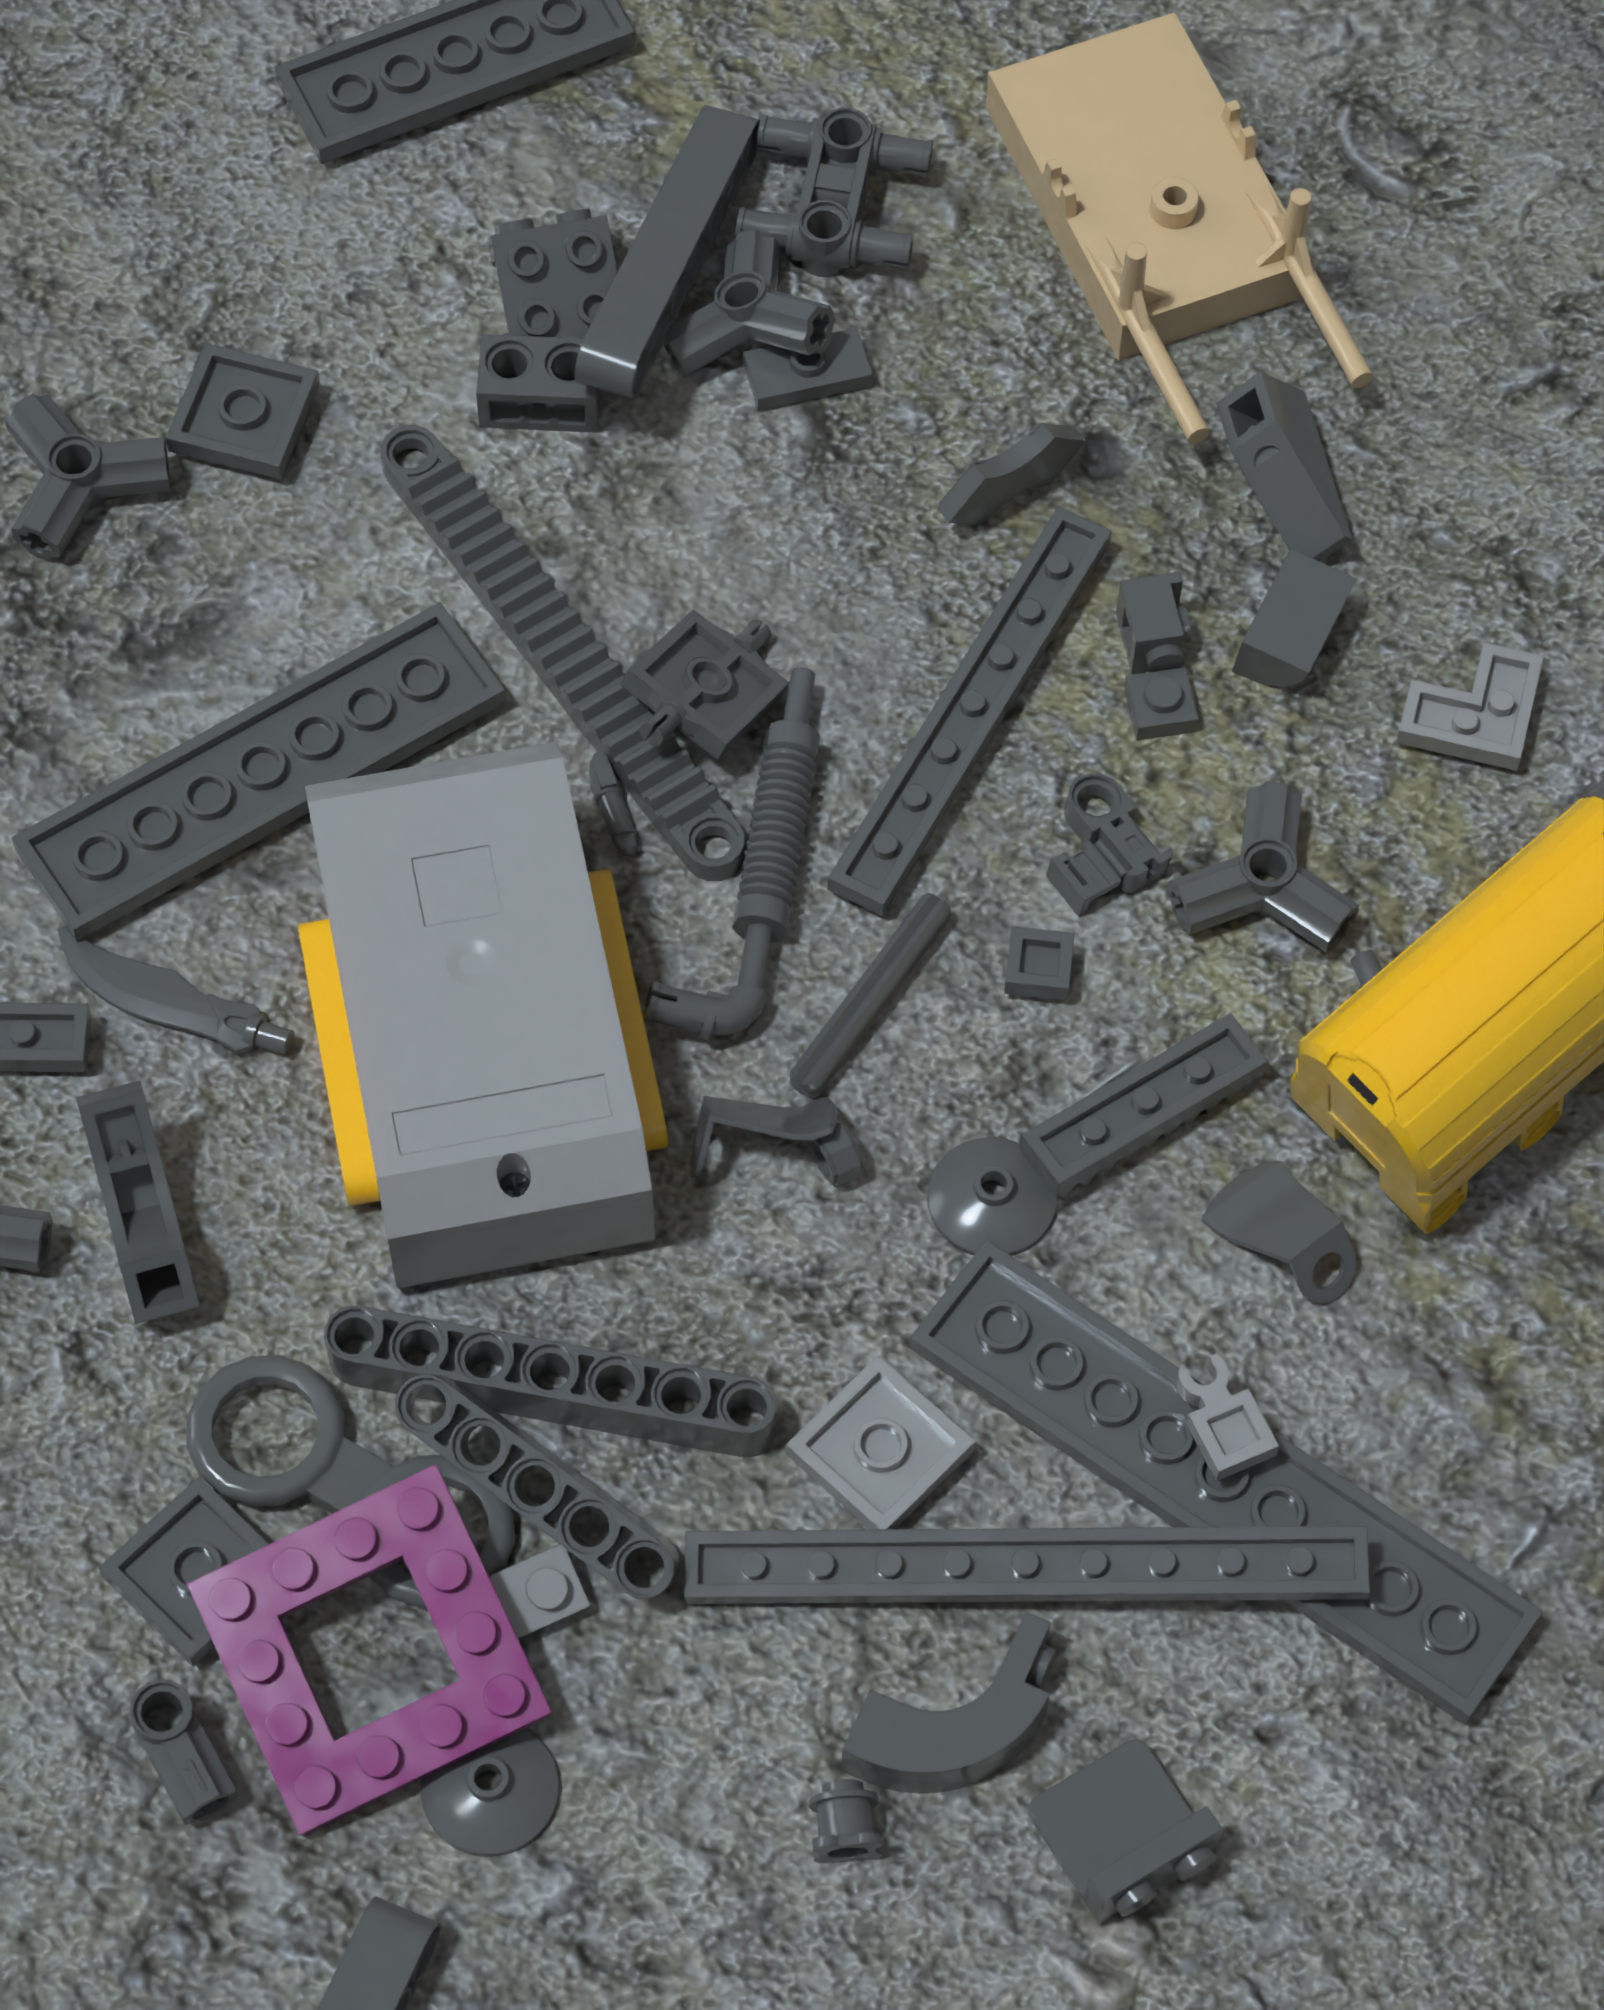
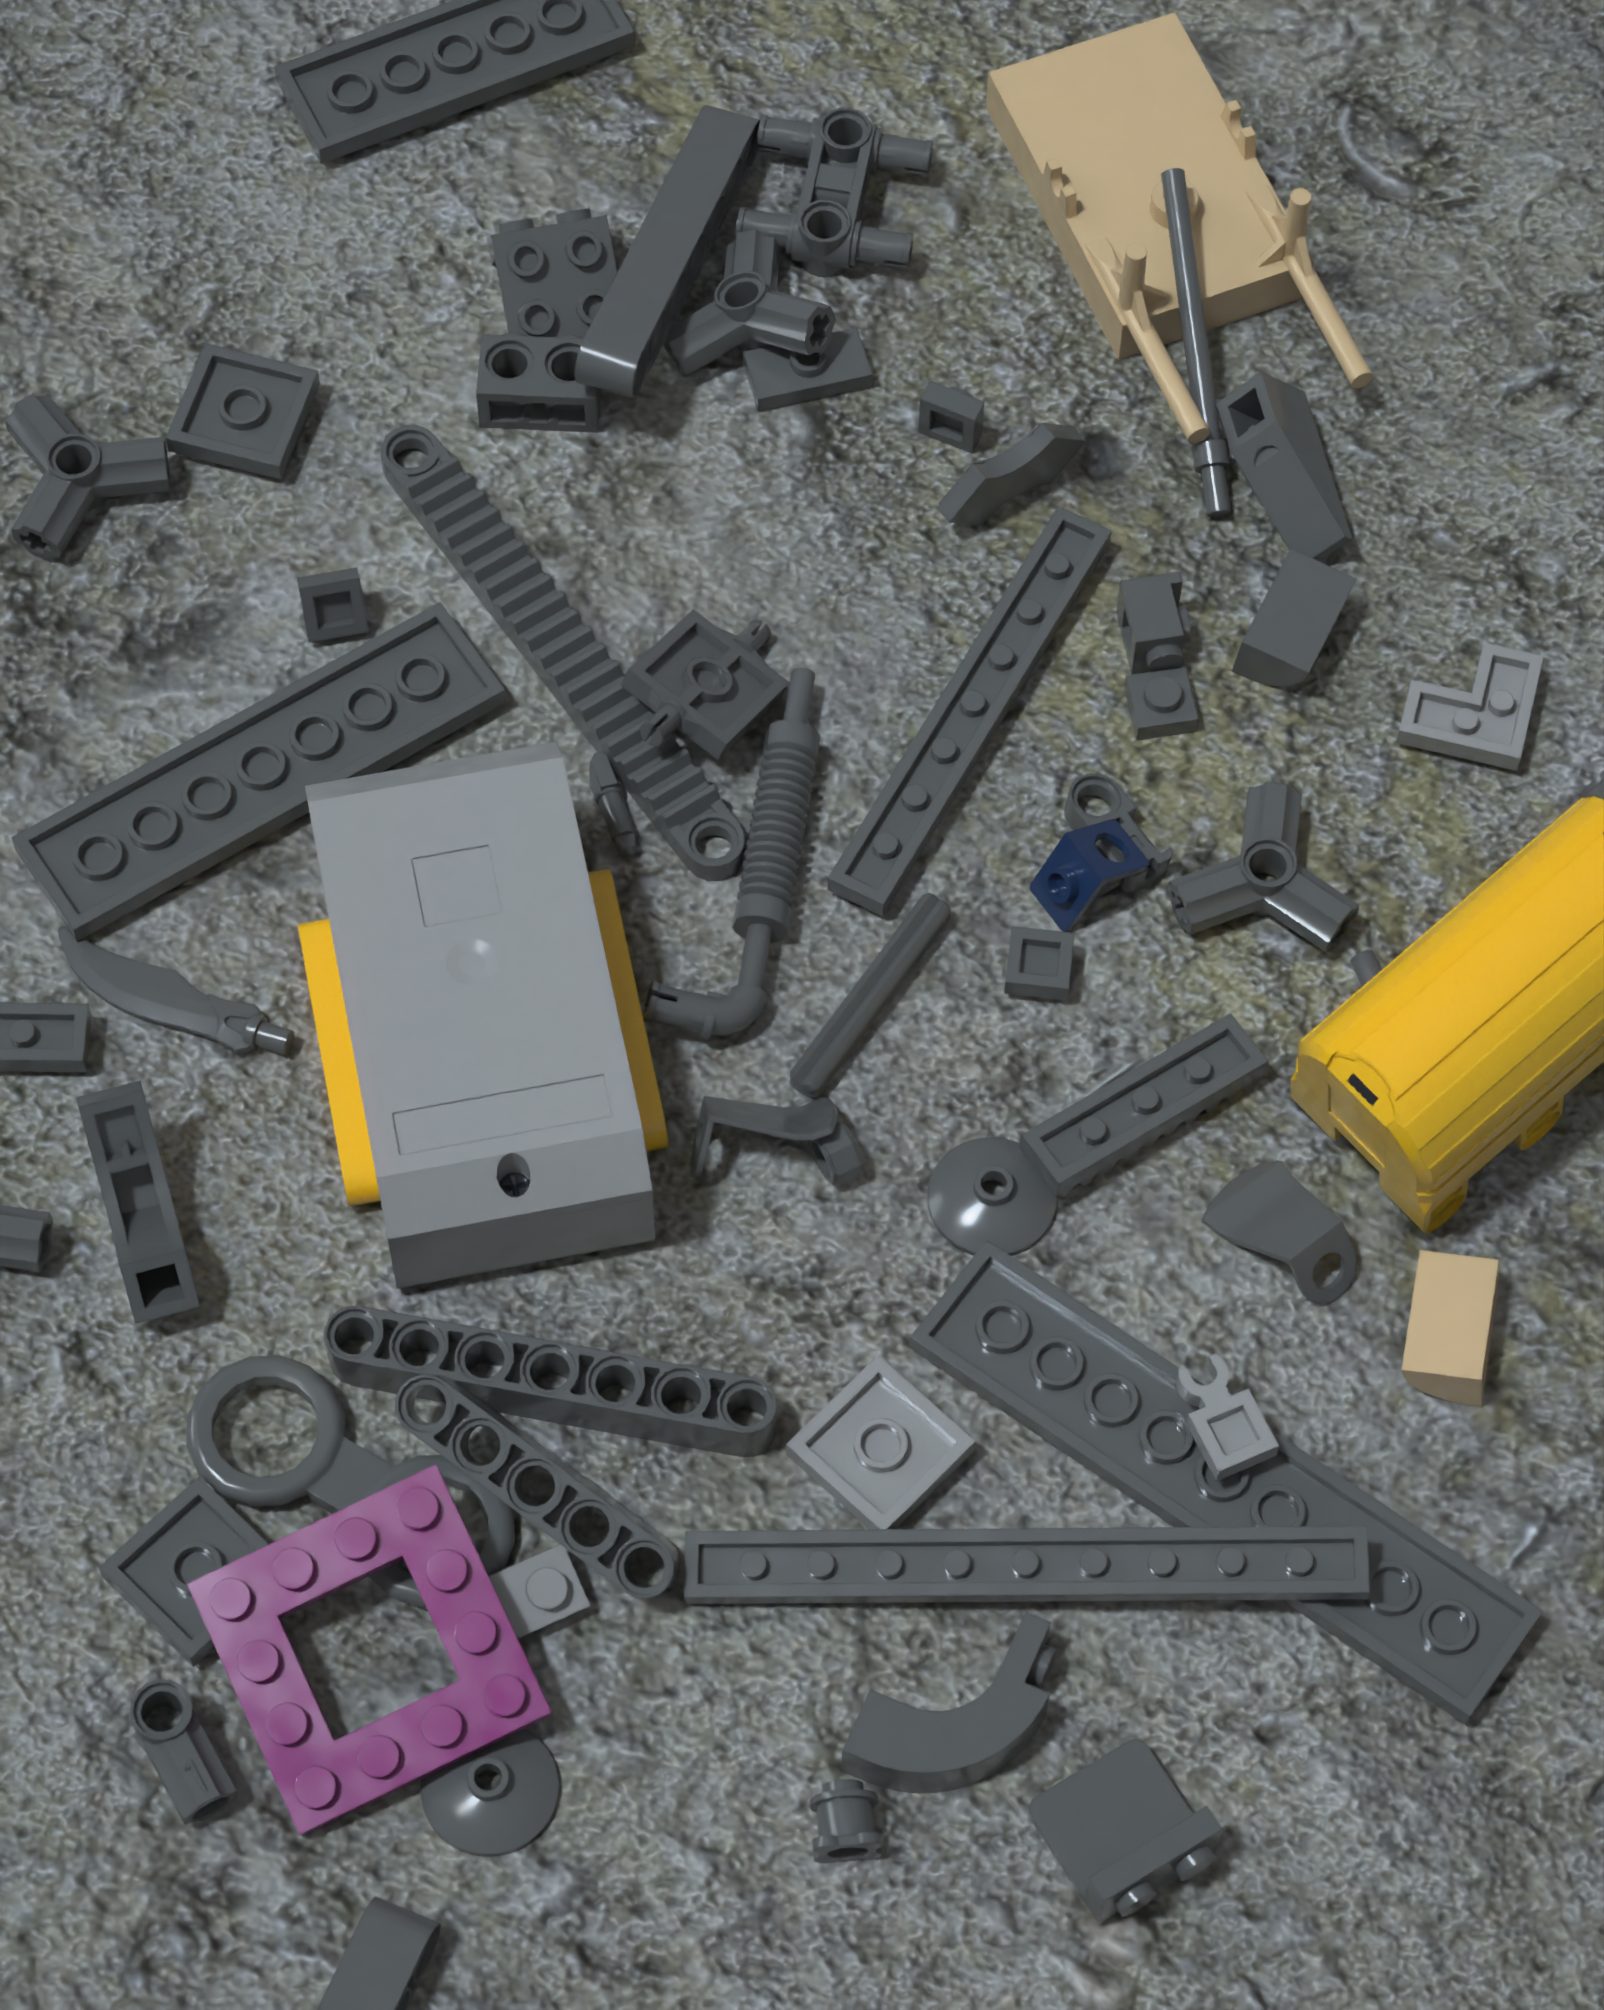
none -> dark grey tile [297,567,369,643]
none -> dark grey plate [918,381,984,453]
none -> dark blue bracket [1030,819,1149,932]
none -> dark grey bar [1161,168,1231,518]
none -> tan brick [1401,1250,1499,1407]

